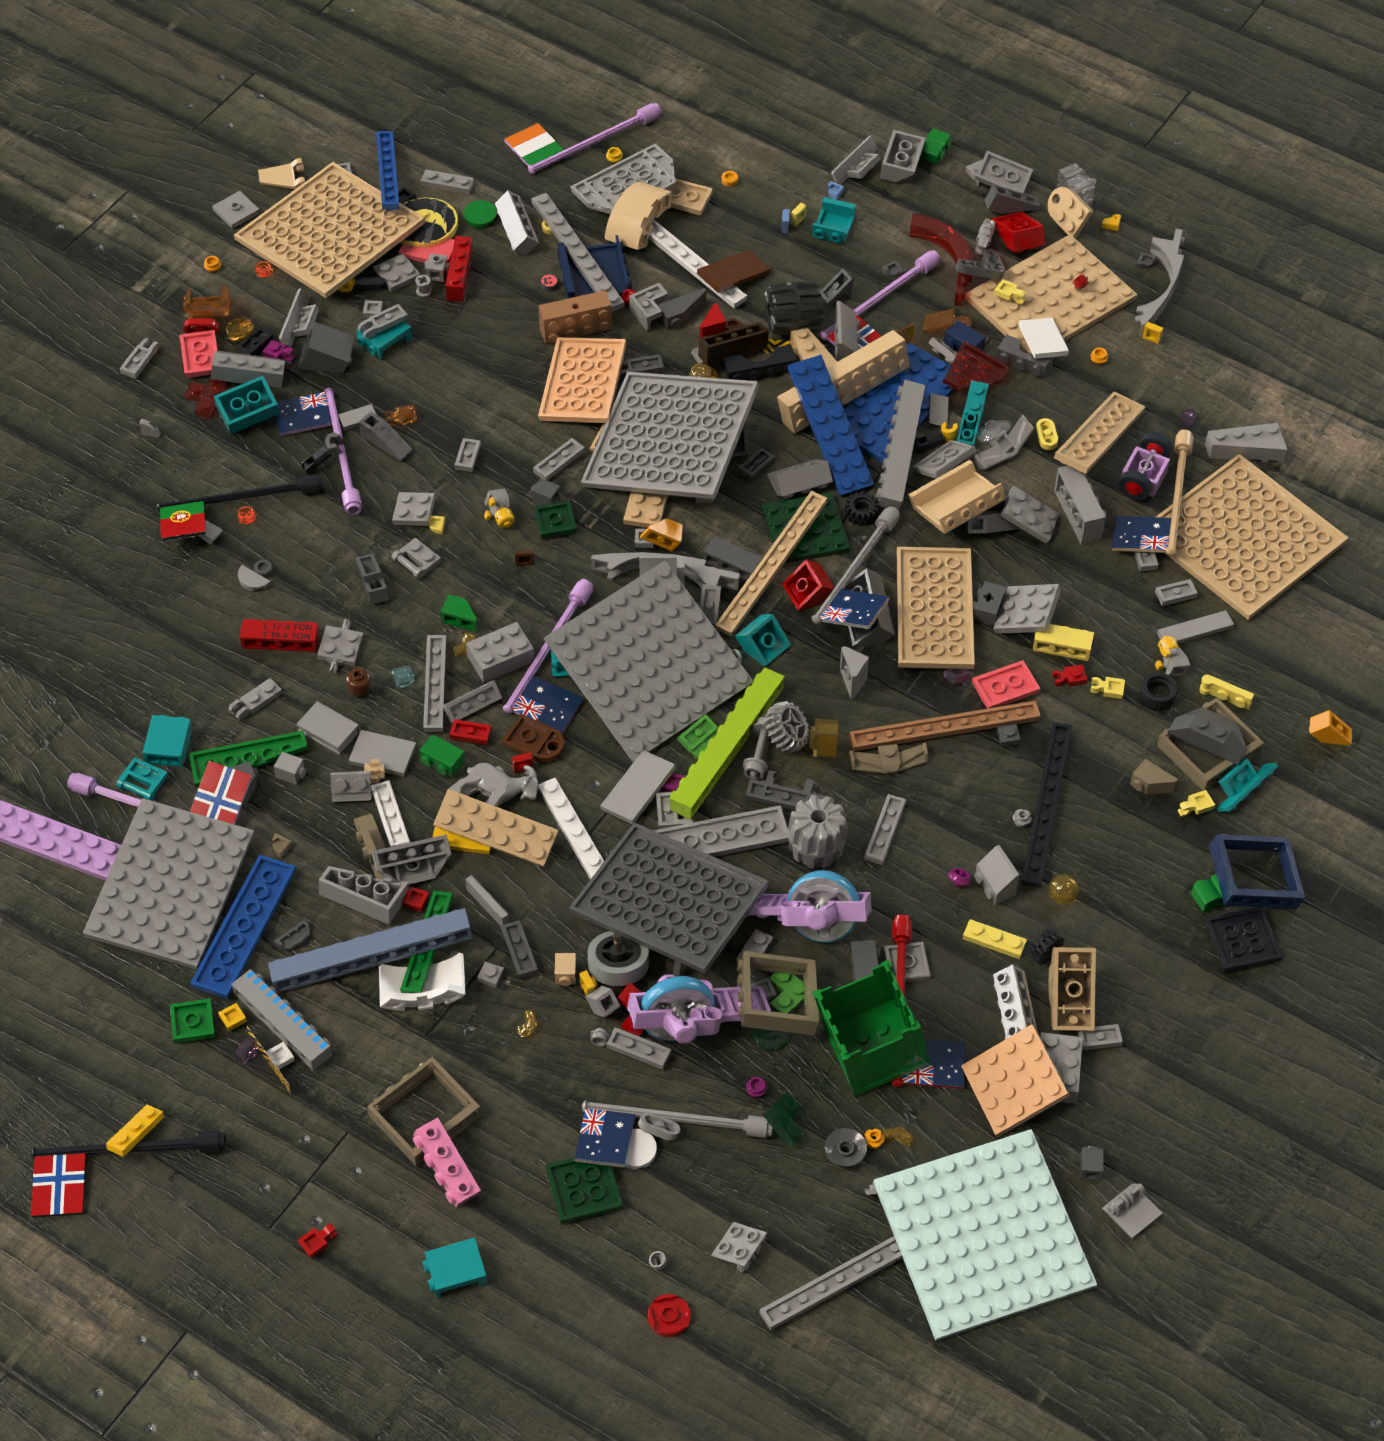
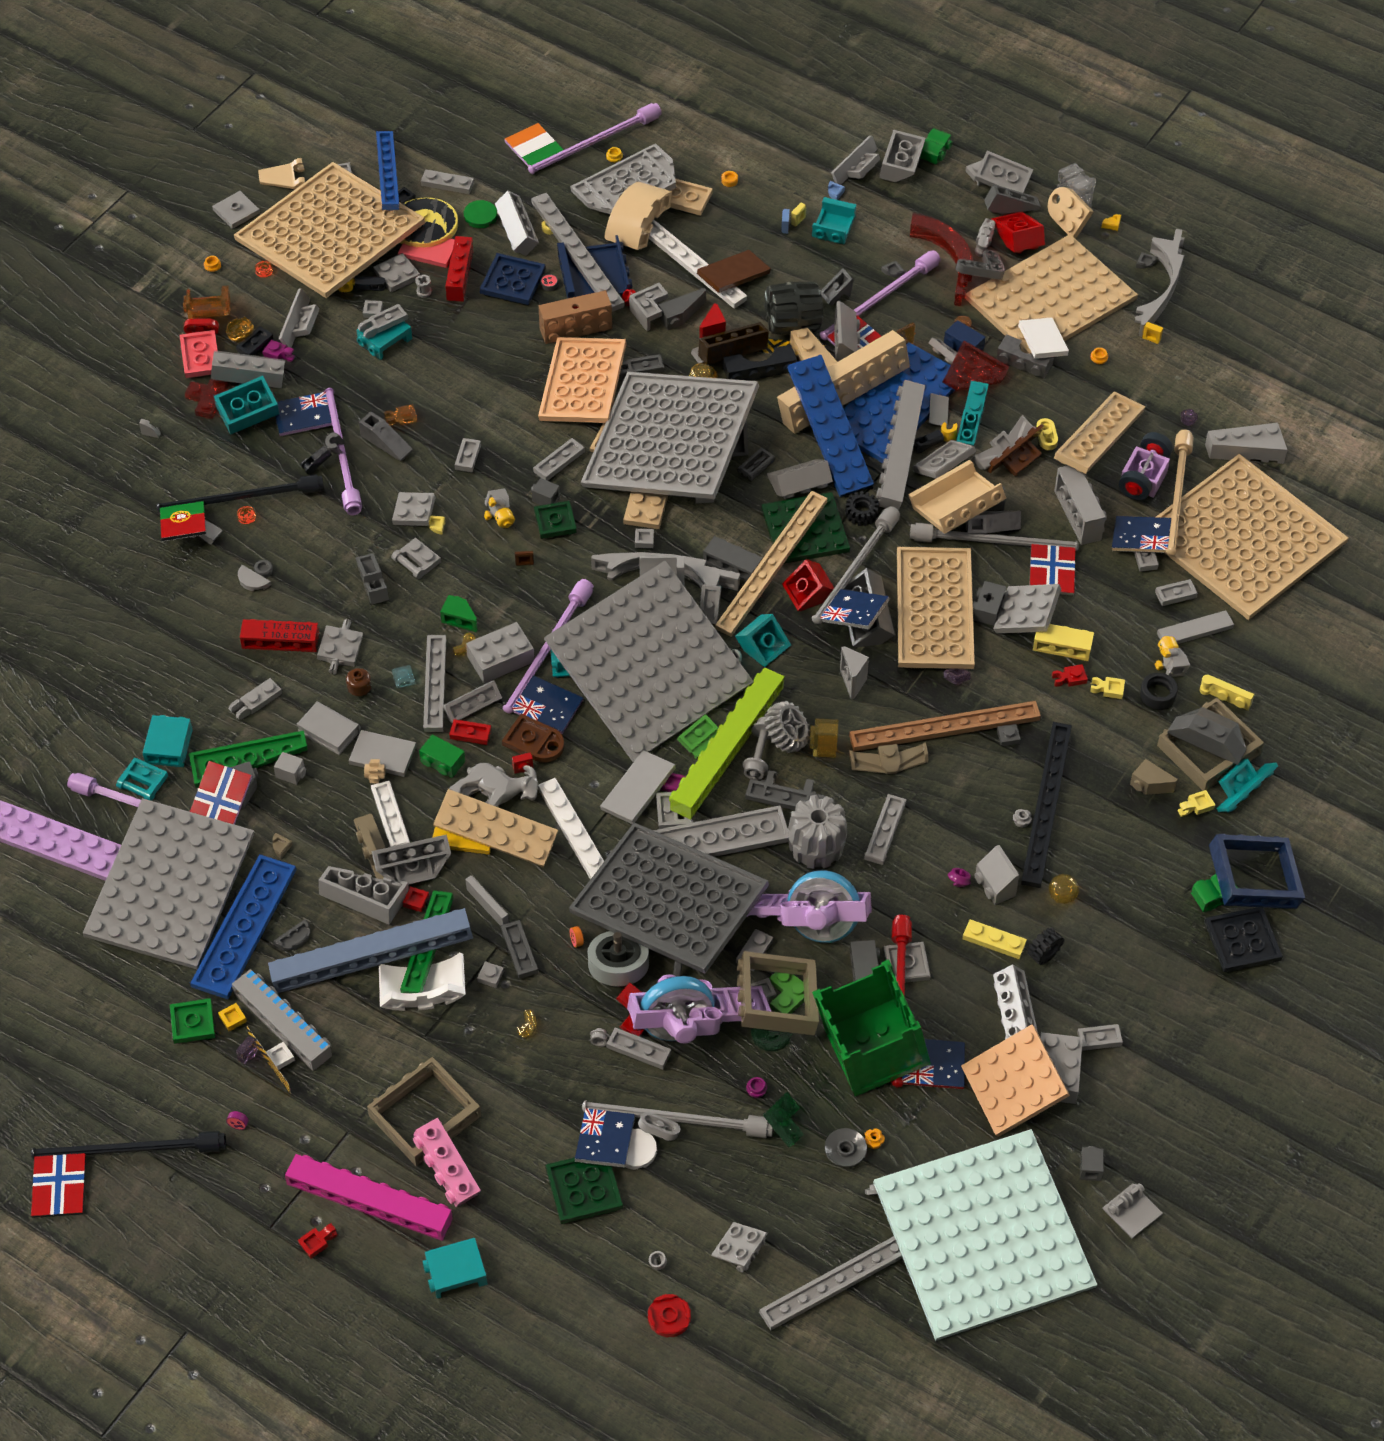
yellow plate [106,1105,164,1157] -> none
light grey hinge [120,338,160,379] -> none
dark grey slope [298,322,356,373] -> none
light grey plate [330,771,372,802] -> none
light grey tile [338,404,377,431] -> none
light grey brick [424,254,450,282] -> none
tan brick [555,953,576,986] -> none
yellow plate [579,970,597,996] -> none
light grey brick [585,986,620,1017] -> none
light orange slope [640,518,683,551] -> none
reddish brown tile [726,318,742,331] -> none
clear yellow arm [882,1127,913,1146] -> none
clear orange piece [923,308,956,333] -> none
coral plate [972,660,1040,709] -> none
clear dish [977,420,1011,442] -> none
light yellow plate [994,279,1026,305] -> none
light grey plate [1001,486,1059,543] -> none
tan brick [1048,947,1096,1031] -> none
red plate [1072,274,1088,290] -> none
light orange slope [1309,710,1352,746] -> none
none -> magenta tile [226,1111,249,1130]
none -> dark pink brick [285,1154,453,1241]
none -> dark blue plate [480,253,546,305]
none -> orange tile [570,926,584,947]
none -> flag [910,523,1079,596]
none -> reddish brown bracket [988,424,1044,476]

